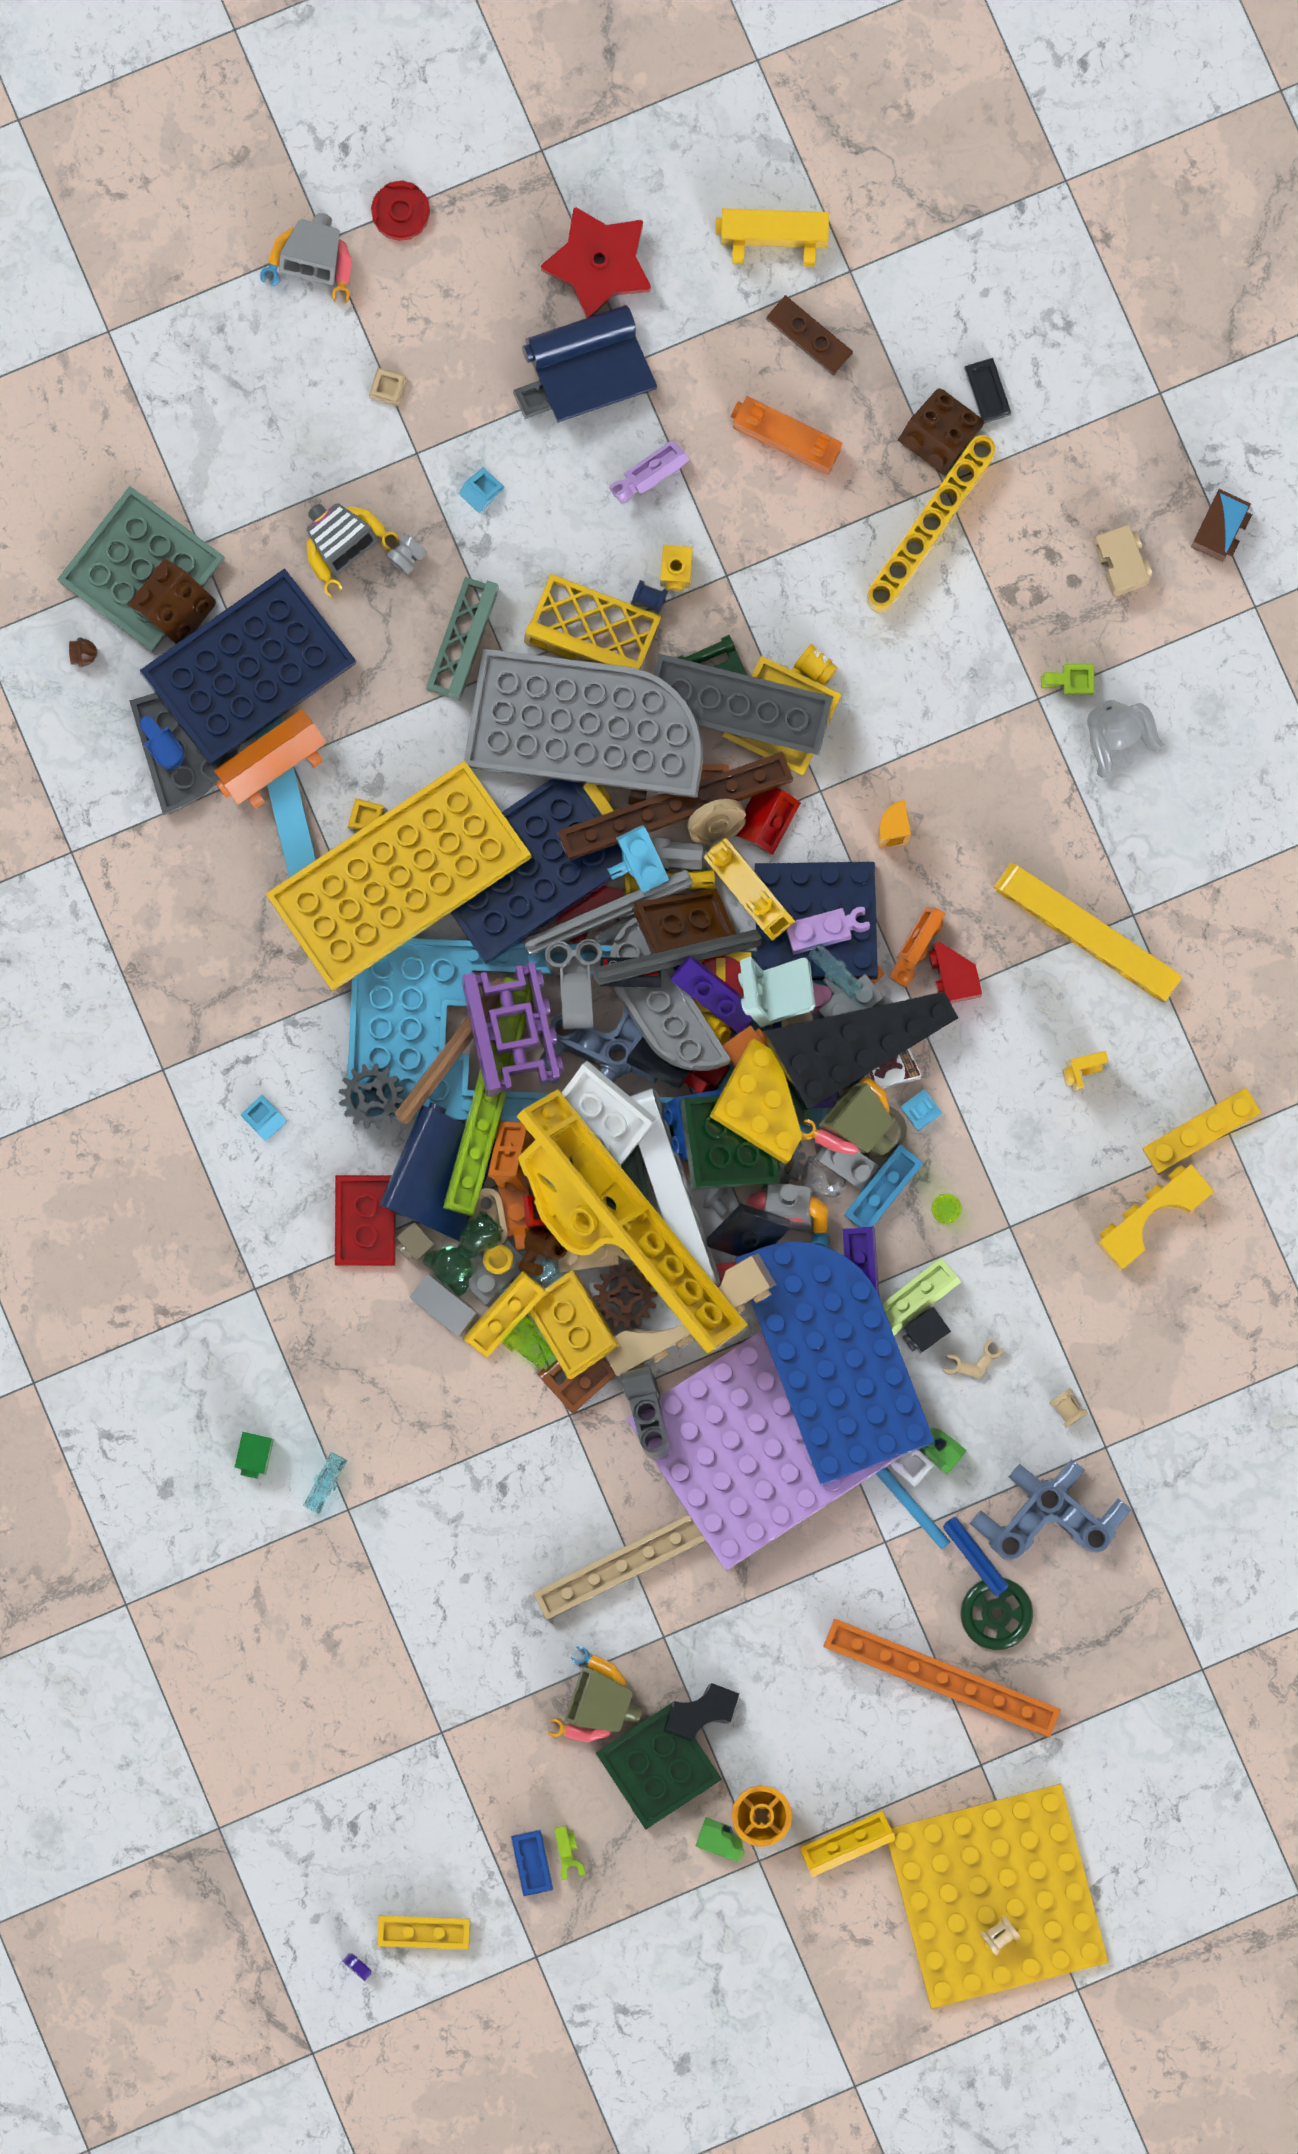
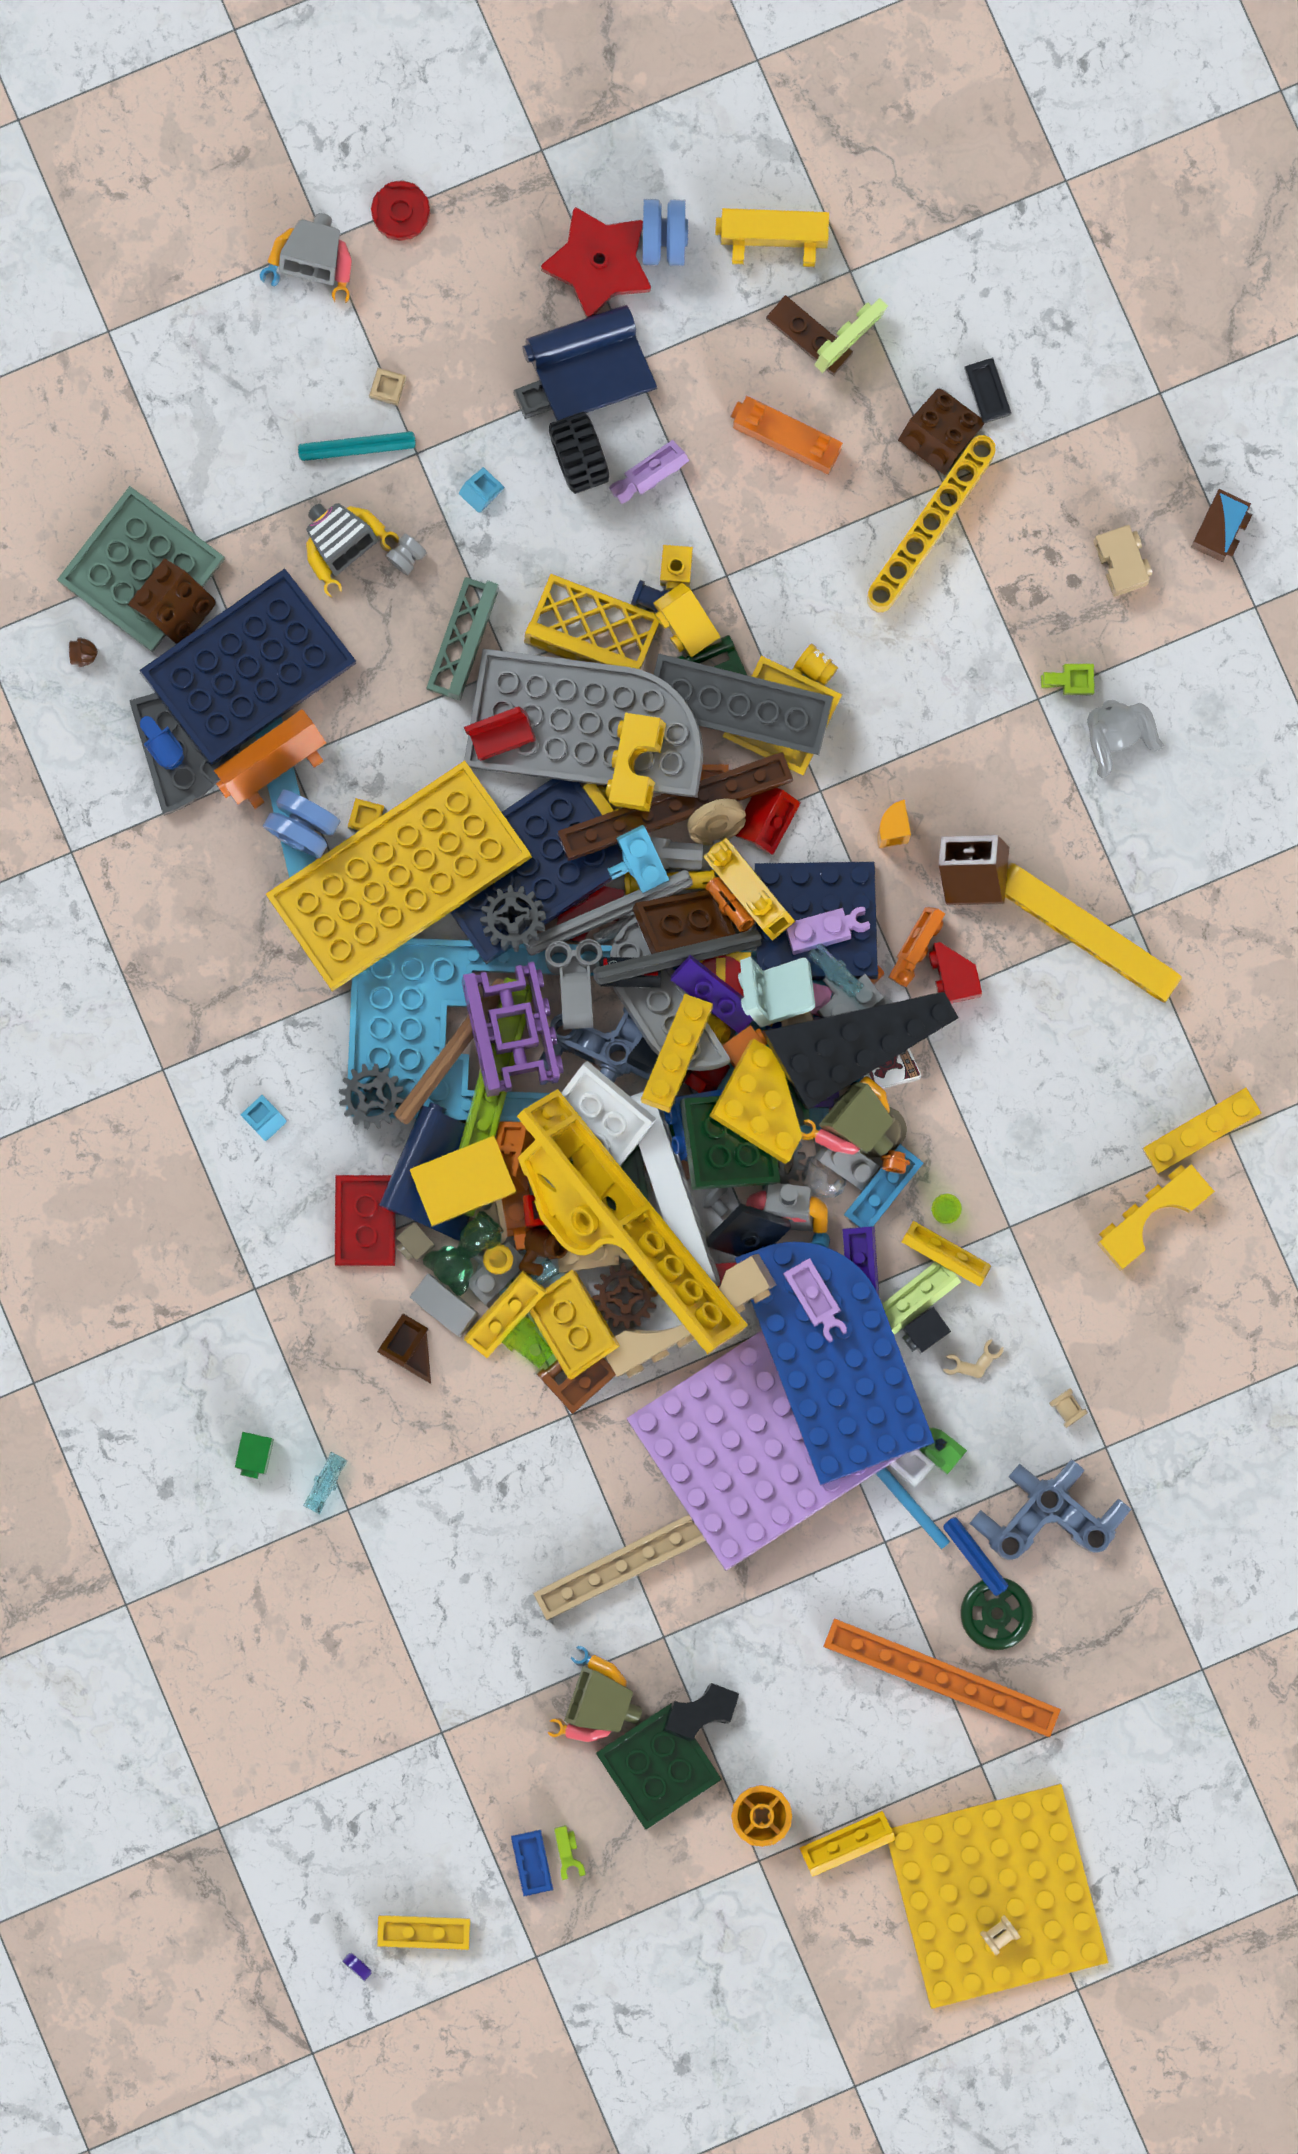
dark grey piece [620,1366,671,1460] -> none
bright green rock [695,1817,744,1862] -> none
medium azure tile [900,1089,942,1131] -> none
yellow bracket [1062,1051,1109,1091] -> none
none -> medium blue wheel [263,789,341,858]
none -> teal axle [298,431,416,461]
none -> reddish brown slope [377,1314,431,1384]
none -> yellow tile [409,1136,517,1226]
none -> red panel [464,706,536,761]
none -> dark grey gear [480,885,547,952]
none -> black tyre [549,411,609,494]
none -> yellow arch [606,713,666,812]
none -> yellow plate [641,994,713,1113]
none -> medium blue wheel [643,199,688,266]
none -> yellow brick [653,583,720,657]
none -> orange pin [705,877,755,932]
none -> lavender plate [783,1258,847,1342]
none -> yellowish green plate [814,298,888,373]
none -> orange plate [881,1150,910,1174]
none -> yellow tile [901,1221,991,1287]
none -> reddish brown slope [939,835,1009,905]

